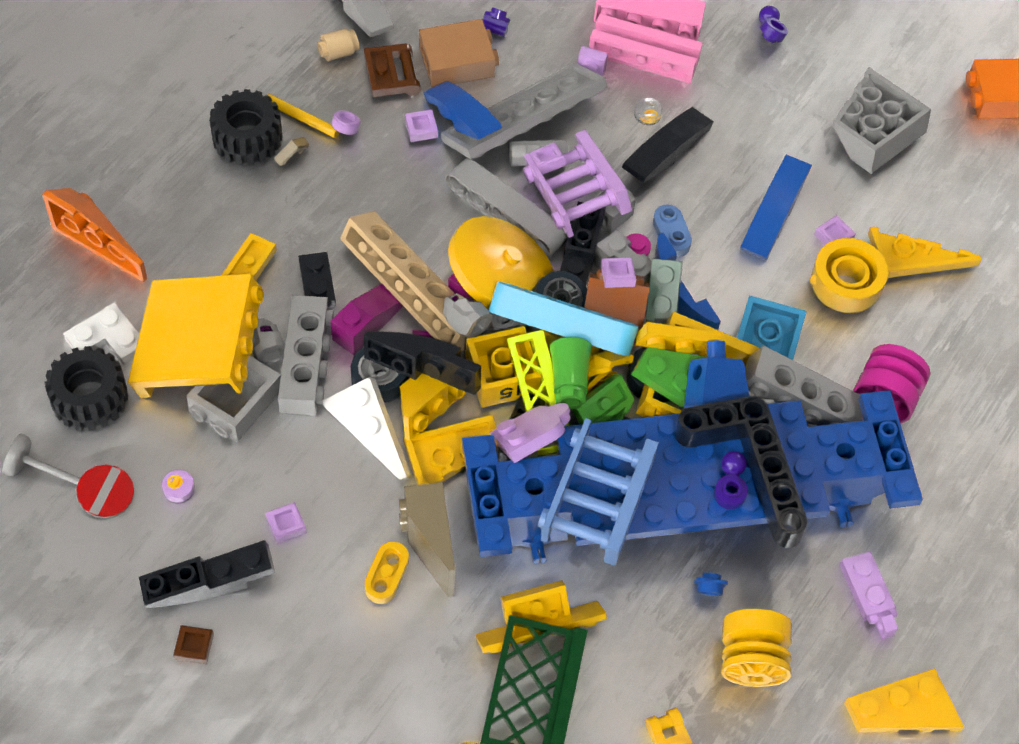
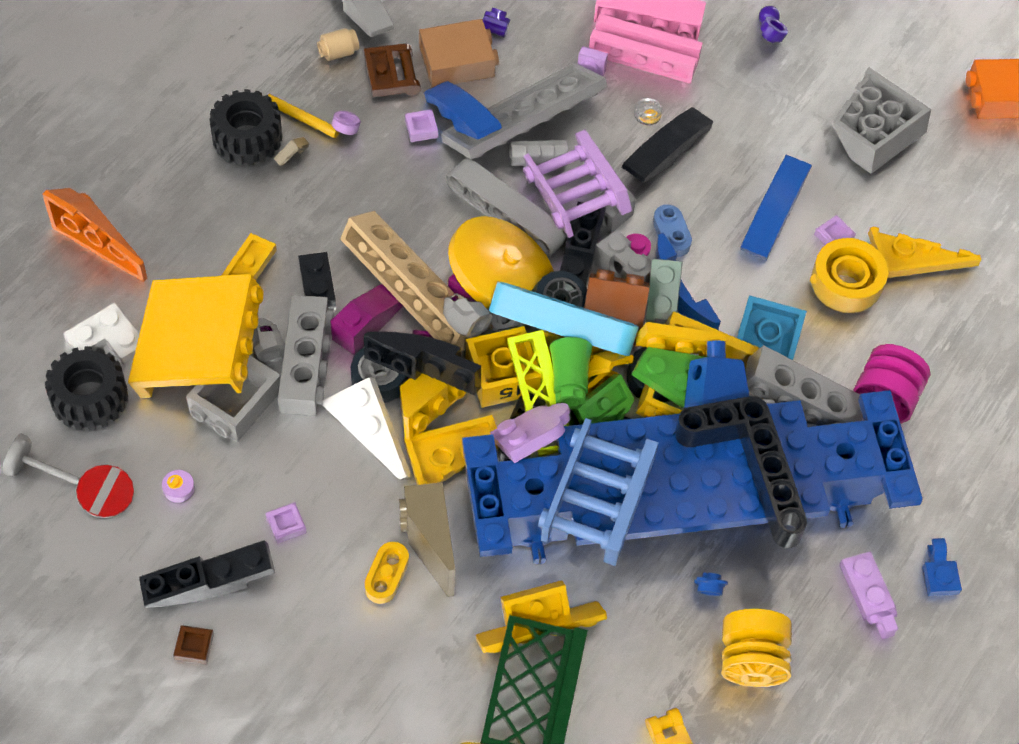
lavender tile [529,142,567,175] -> none
lavender tile [601,258,636,288] -> none
dark purple plate [714,451,748,509] -> none
yellow wing [844,668,964,733] -> none
none -> blue plate [922,538,962,596]

